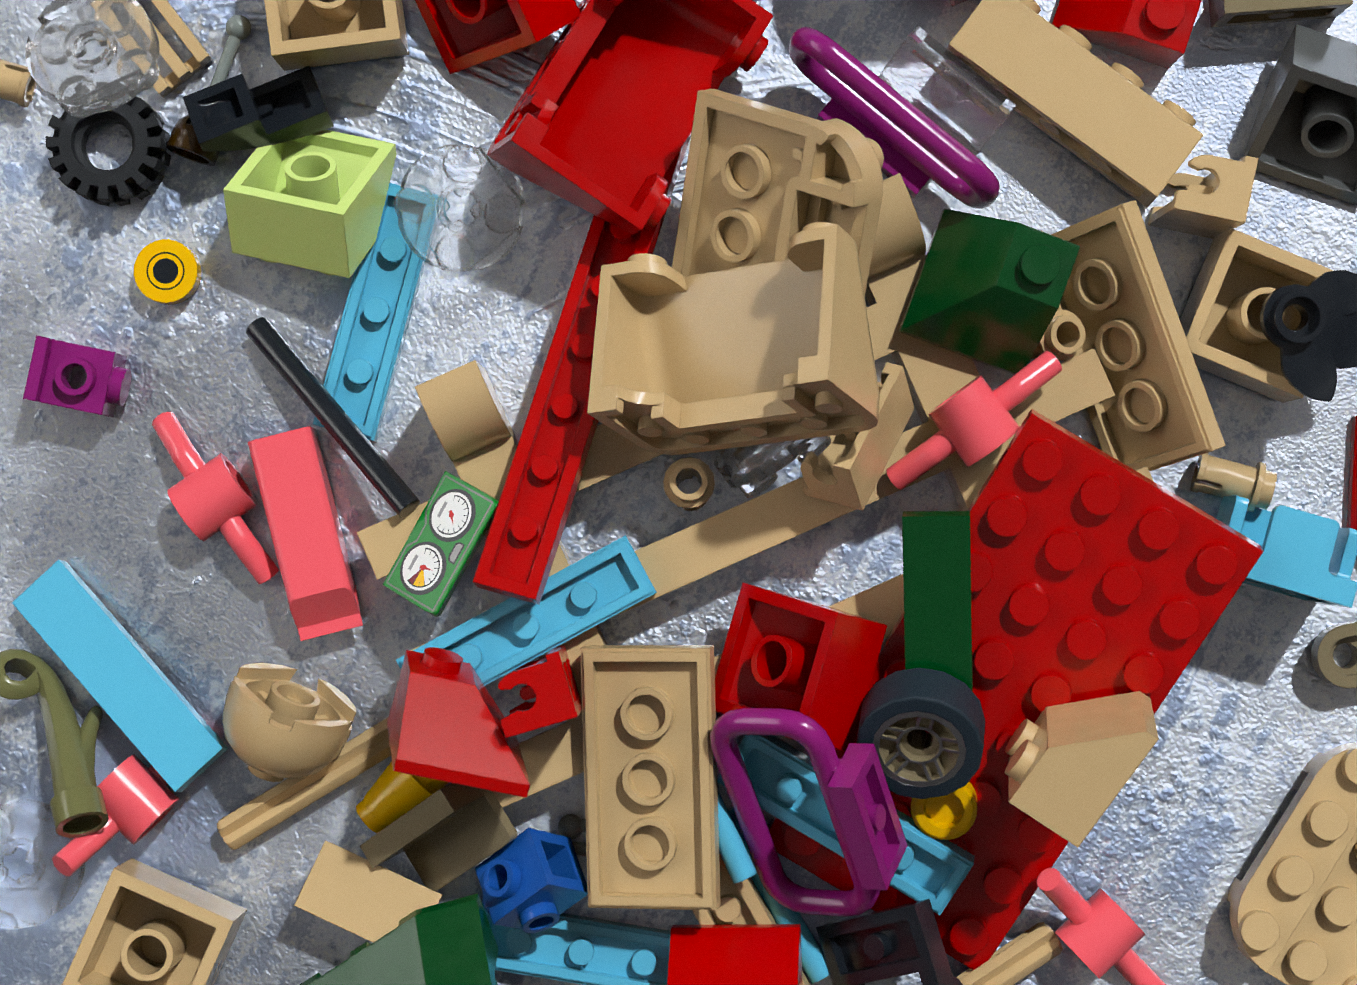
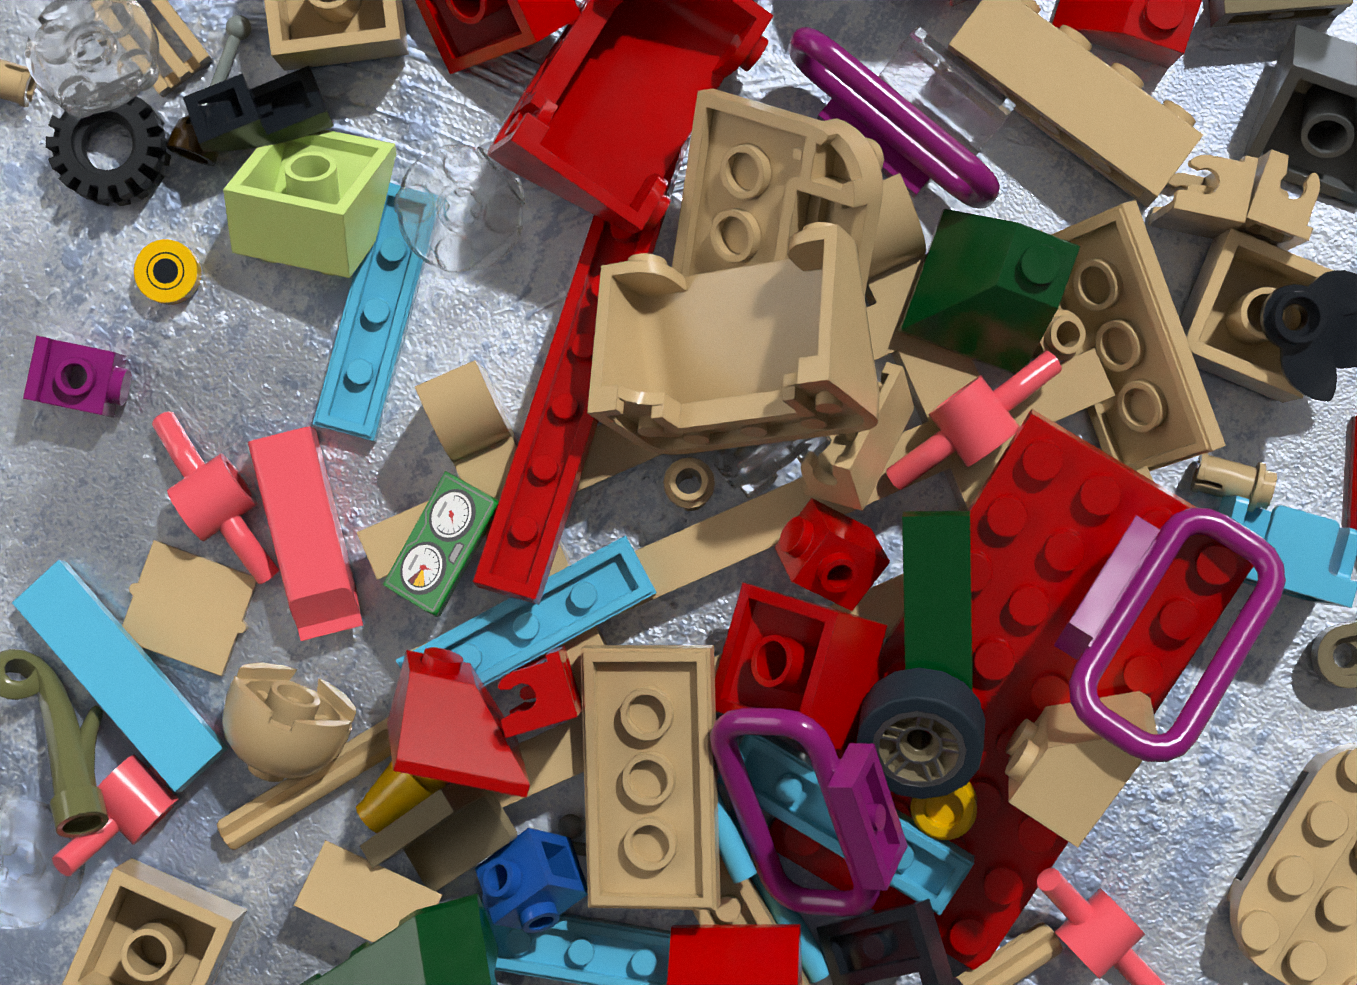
black bar [246,317,420,518] -> none
none -> tan piece [122,540,258,676]
none -> red brick [774,498,890,611]
none -> magenta bar [1054,508,1286,762]
none -> tan hinge [1235,150,1320,251]

